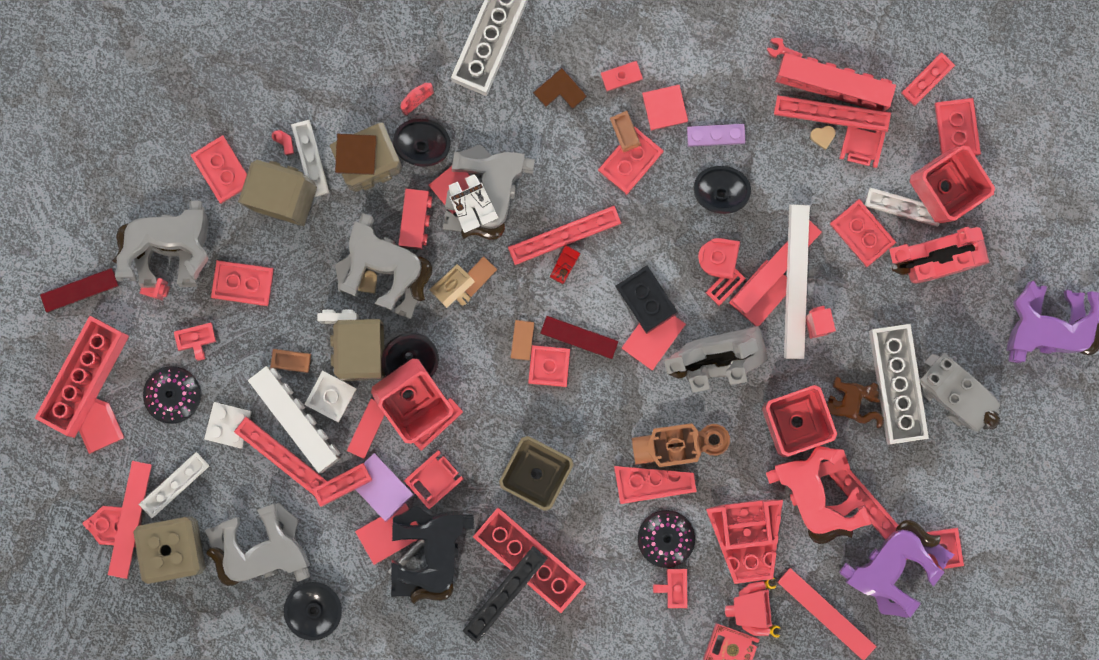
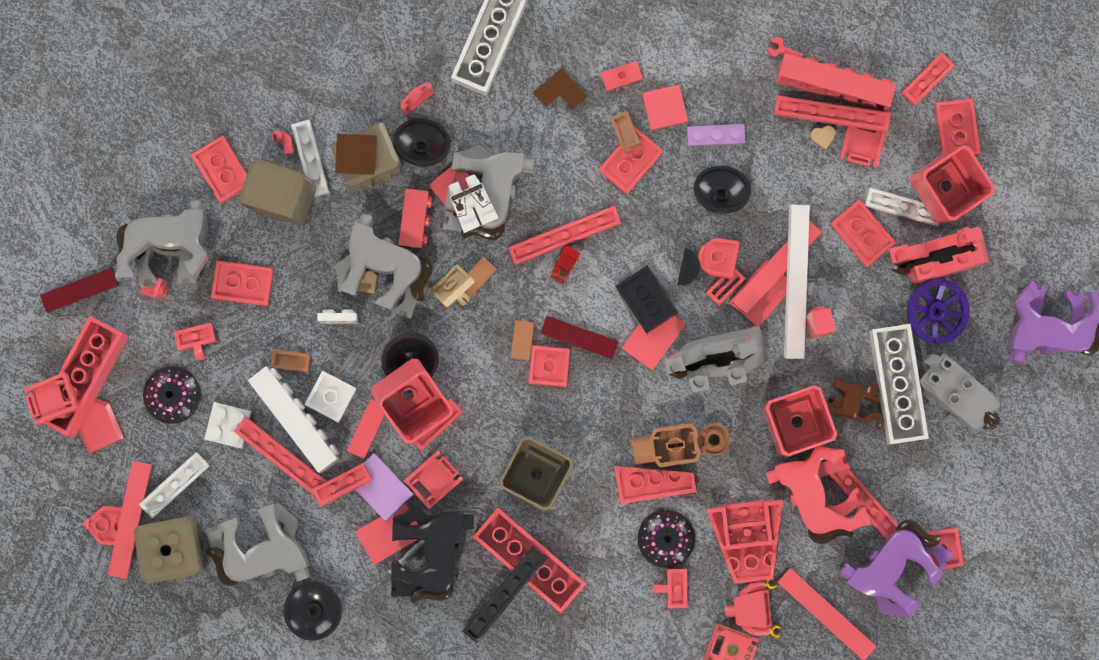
dark tan plate [330,319,385,381] -> none
none -> coral container [23,372,80,426]
none -> black plate [677,248,700,286]
none -> dark purple wheel [907,279,970,344]

